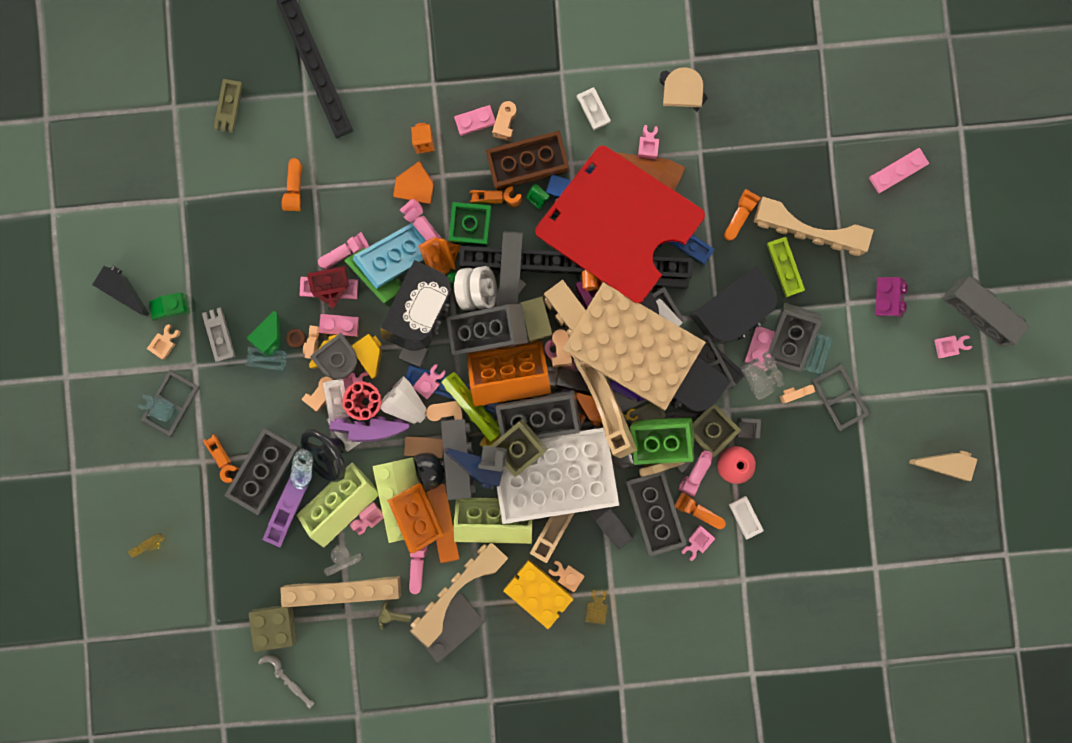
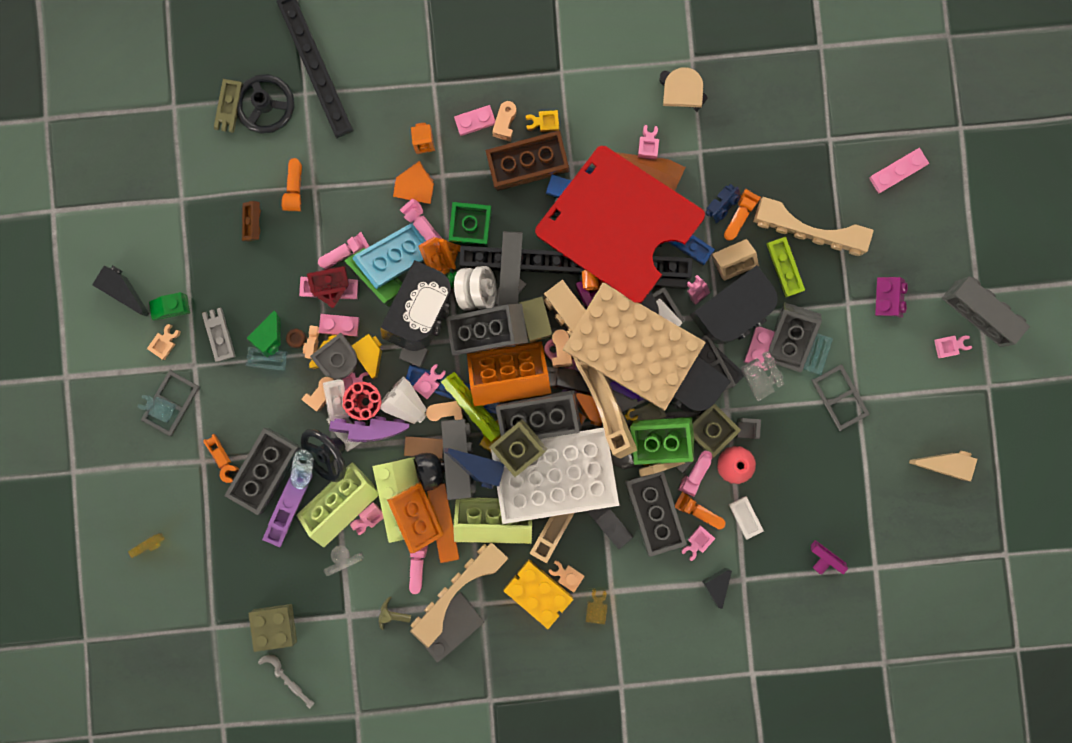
tan arch [280,576,401,607] -> none
orange piece [470,186,522,208] -> none
dark grey panel [478,445,507,472] -> none
green tile [526,184,550,210] -> none
white plate [577,87,611,131] -> none
light nougat plate [779,385,816,403] -> none
none -> black piece [237,74,295,134]
none -> reddish brown plate [242,201,261,242]
none -> yellow plate [526,110,559,132]
none -> bright pink plate [687,275,710,305]
none -> black slope [702,568,732,609]
none -> dark blue hinge [705,184,741,224]
none -> tan brick [712,239,759,281]
none -> magenta tile [810,540,848,575]

